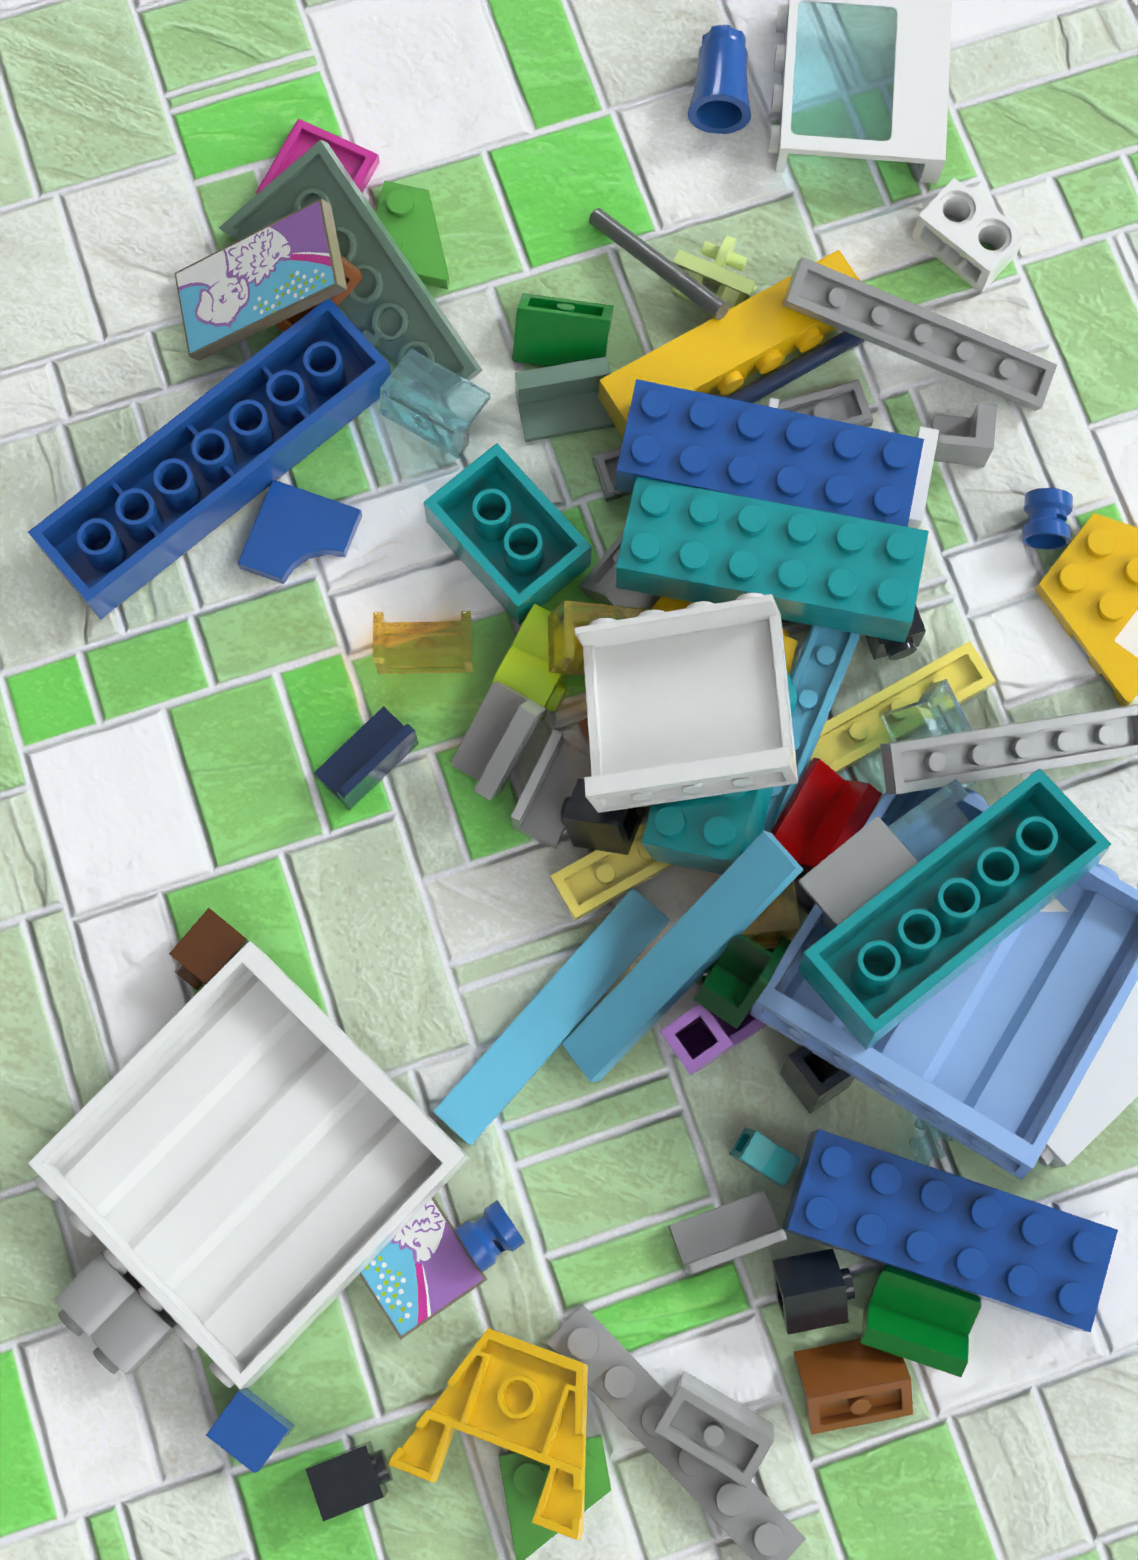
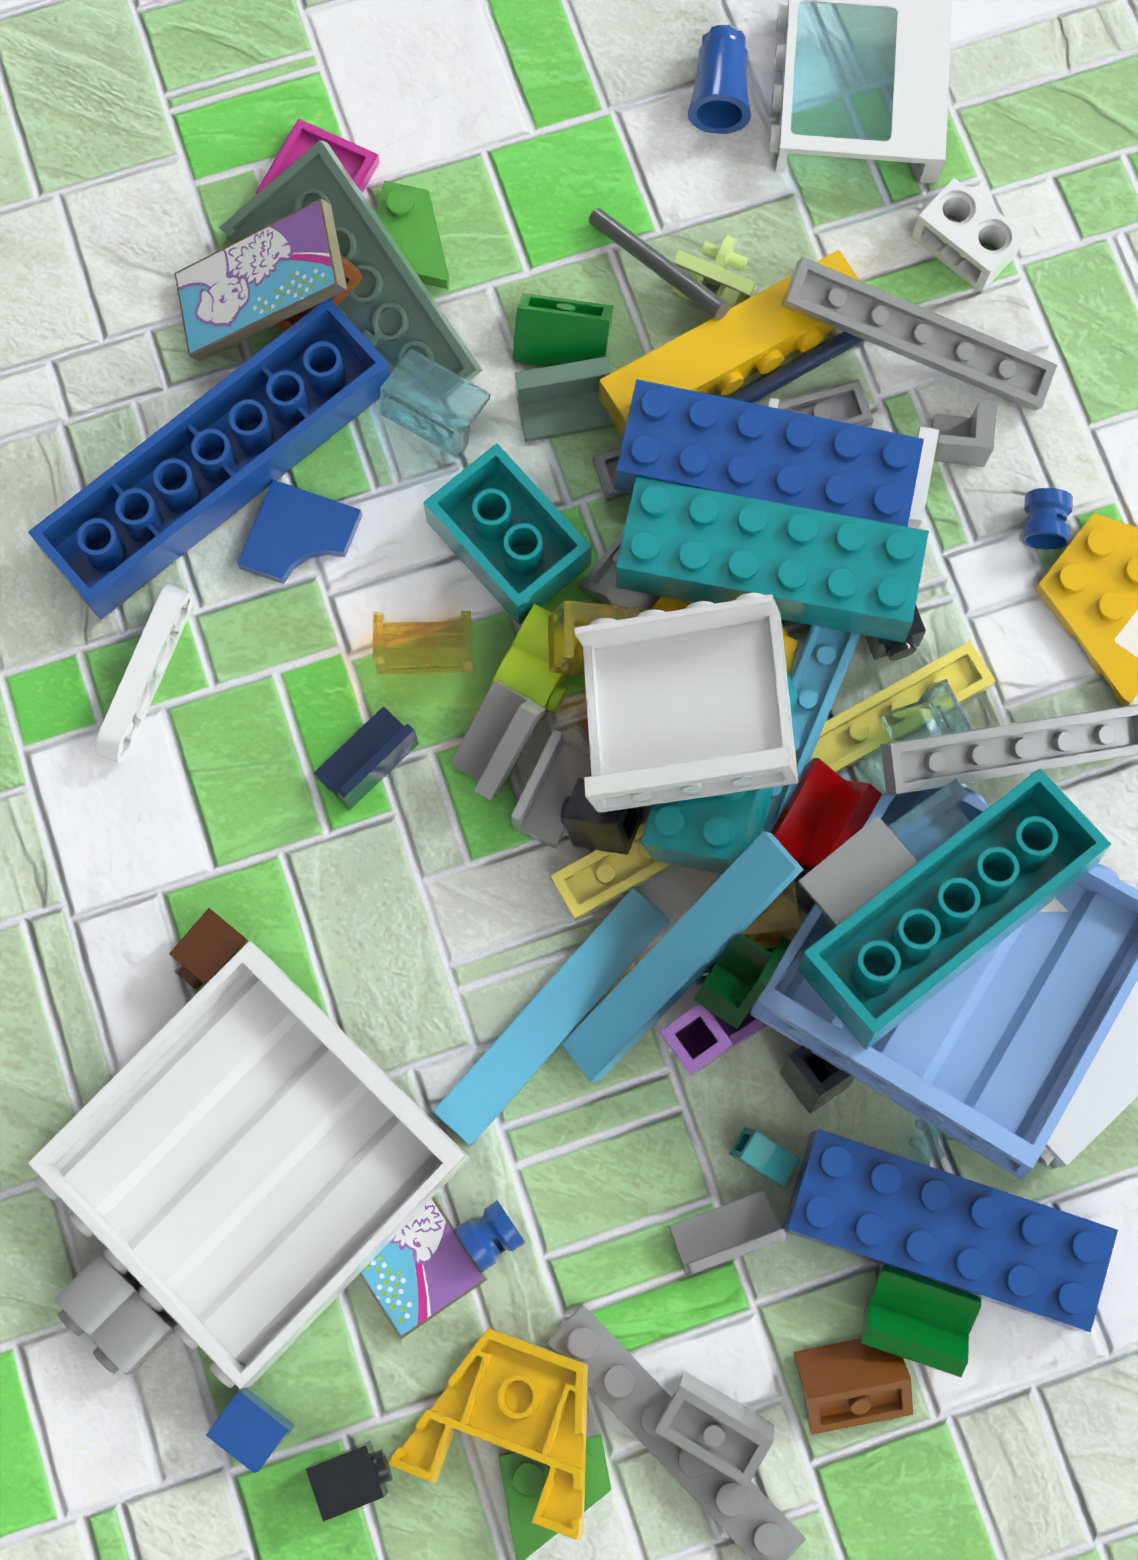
black brick [772,1248,855,1335] -> none
none -> white beam [95,584,193,763]

